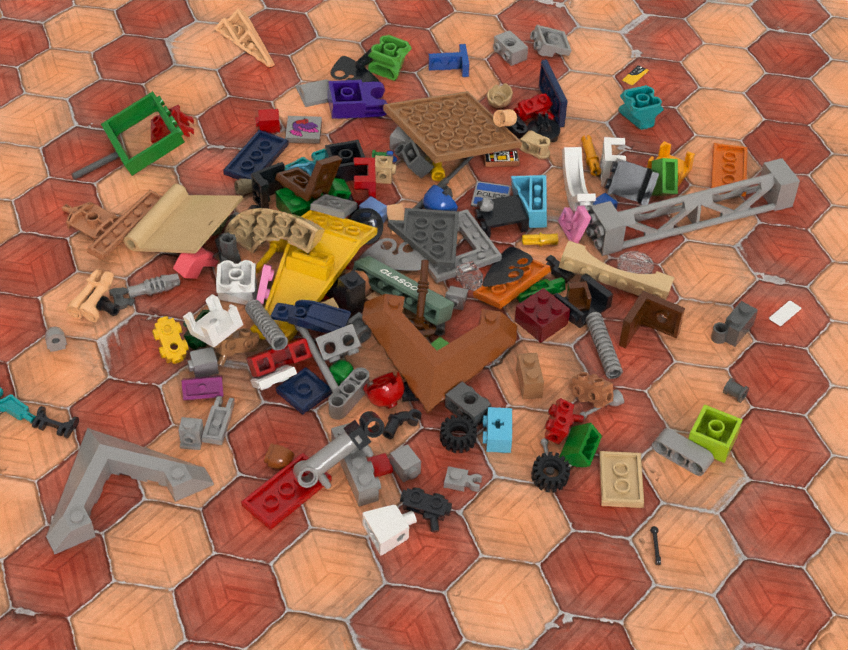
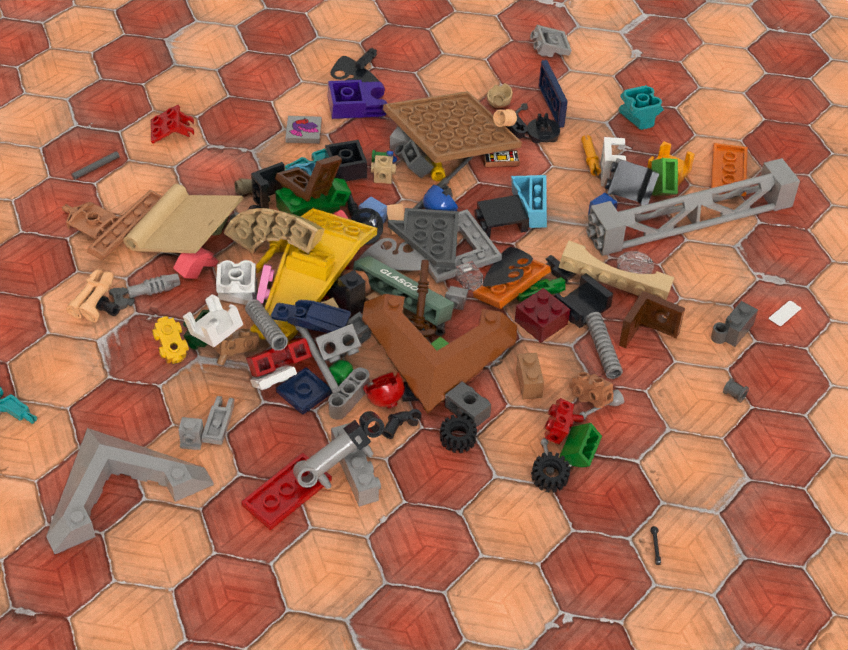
black piece [32,406,79,438] -> none
light grey piece [45,326,67,352] -> none
green piece [101,91,185,176] -> none
magenta panel [181,375,224,400] -> none
light grey brick [187,347,219,377] -> none
light nougat wedge [214,9,275,68] -> none
dark grey piece [215,232,241,264] -> none
dark blue tile [223,130,289,180] -> none
red brick [255,109,280,133] -> none
dark orange piece [264,443,295,469] -> none
light grey piece [296,79,329,107] -> none
light grey tile [310,194,358,219] -> none
red panel [354,158,376,207] -> none
white torso [362,505,417,556] -> none
red tile [367,453,393,477] -> none
bright green piece [368,35,412,81] -> none
light grey brick [390,444,421,482] -> none
black brick [400,487,452,532] -> none
blue bracket [428,44,469,77] -> none
light grey plate [444,466,482,492] -> none
piece [471,181,511,207] -> none
light grey hinge [480,197,494,212] -> none
medium azure brick [483,407,512,453] -> none
light grey brick [493,30,528,66] -> none
red brick [514,93,555,122] -> none
tan piece [519,130,550,159] -> none
yellow axle [522,232,558,247] -> none
bright pink plate [558,206,591,243] -> none
white arch [562,147,596,211] -> none
reddish brown panel [566,281,591,311] -> none
tan tile [599,451,644,508] -> none
yellow sticker [622,65,649,85] -> none
light grey beam [652,428,714,476] -> none
lime brick [688,404,743,463] -> none

